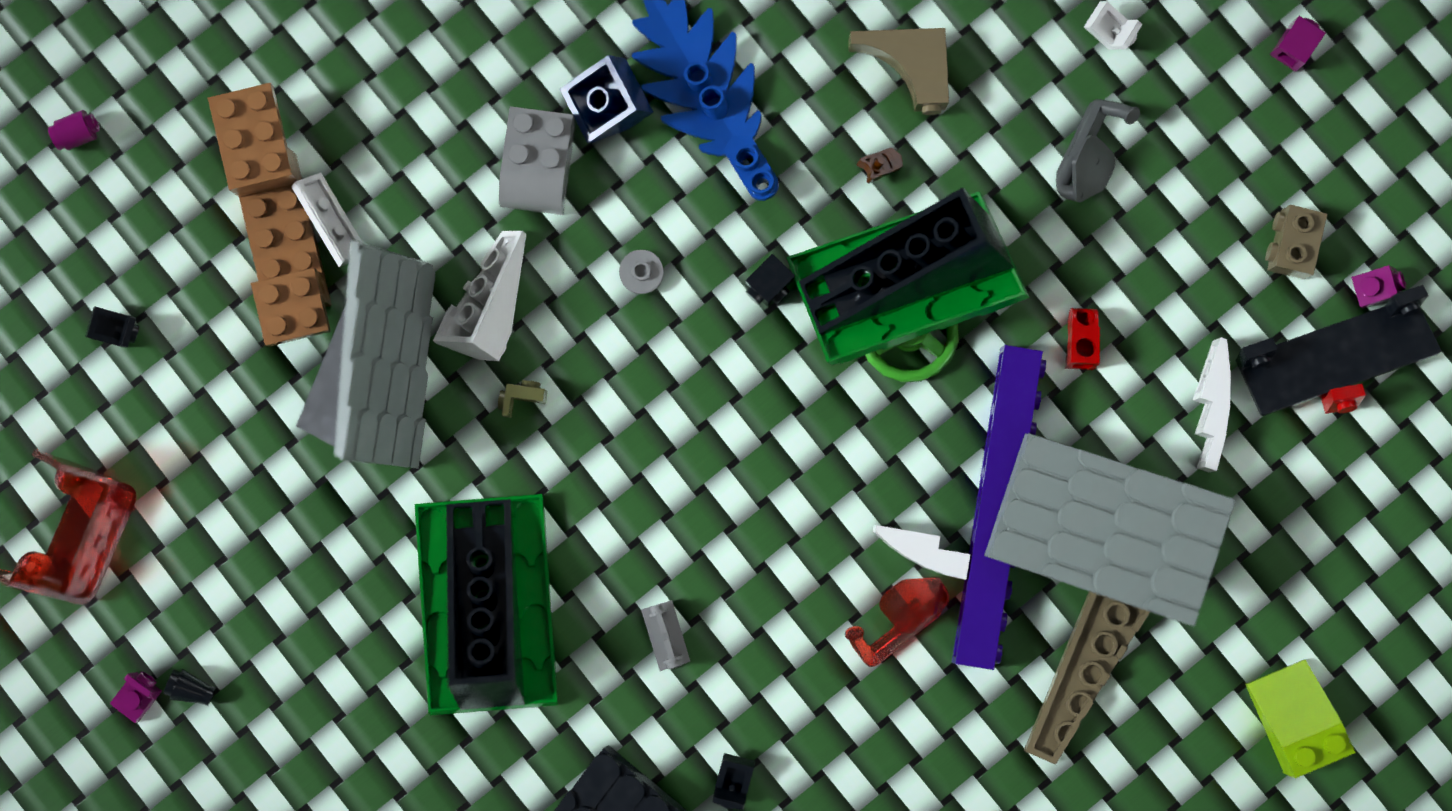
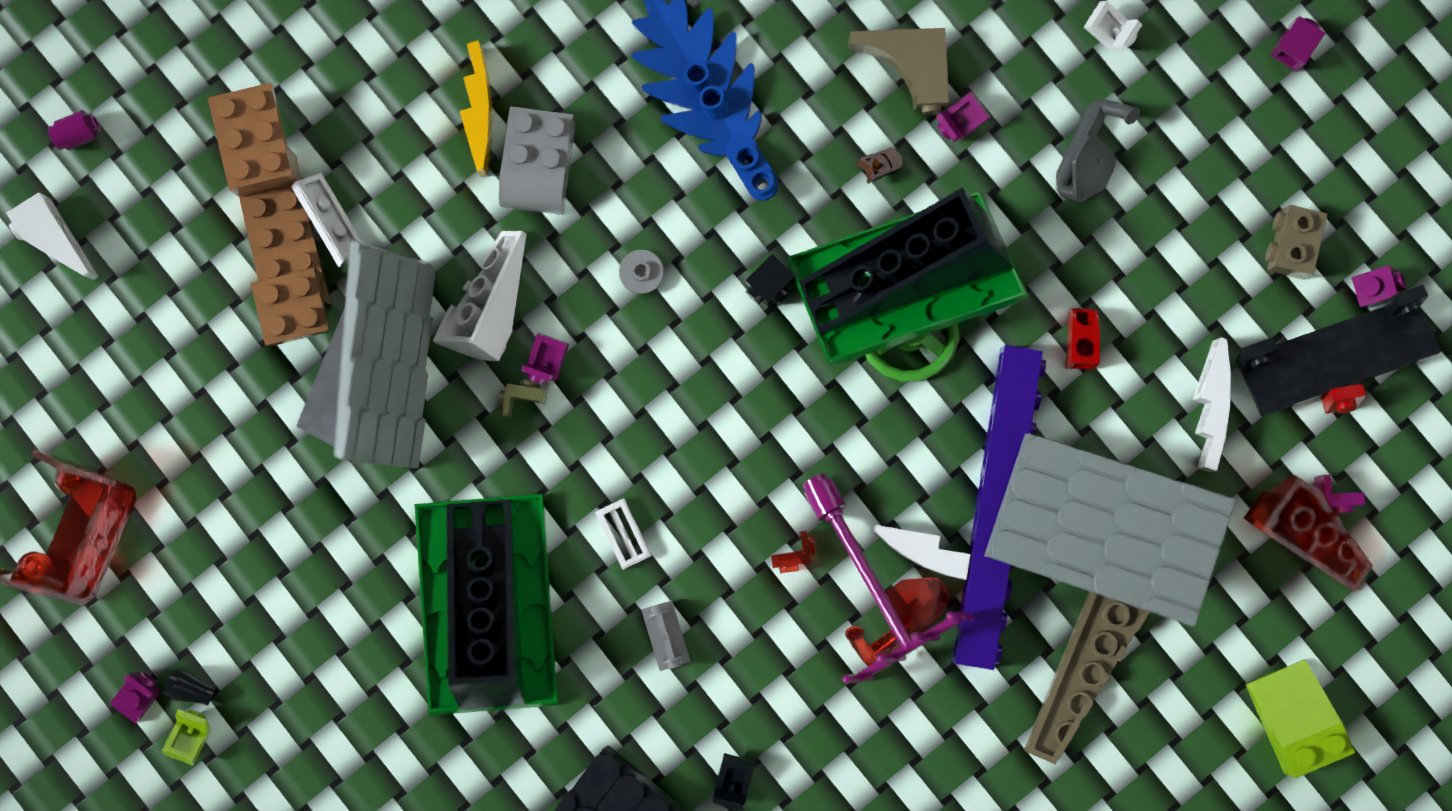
black bracket [85,306,139,348] -> none
dark blue slope [560,55,654,144] -> none
none -> white slope [6,193,99,280]
none -> lime bracket [162,709,211,765]
none -> yellow slope [460,40,493,177]
none -> magenta bracket [521,333,569,384]
none -> white tile [595,498,652,570]
none -> clear red bracket [770,530,816,574]
none -> magenta piece [803,473,974,684]
none -> magenta bracket [936,92,991,142]
none -> clear red wedge [1243,475,1373,592]
none -> magenta bracket [1311,475,1365,514]

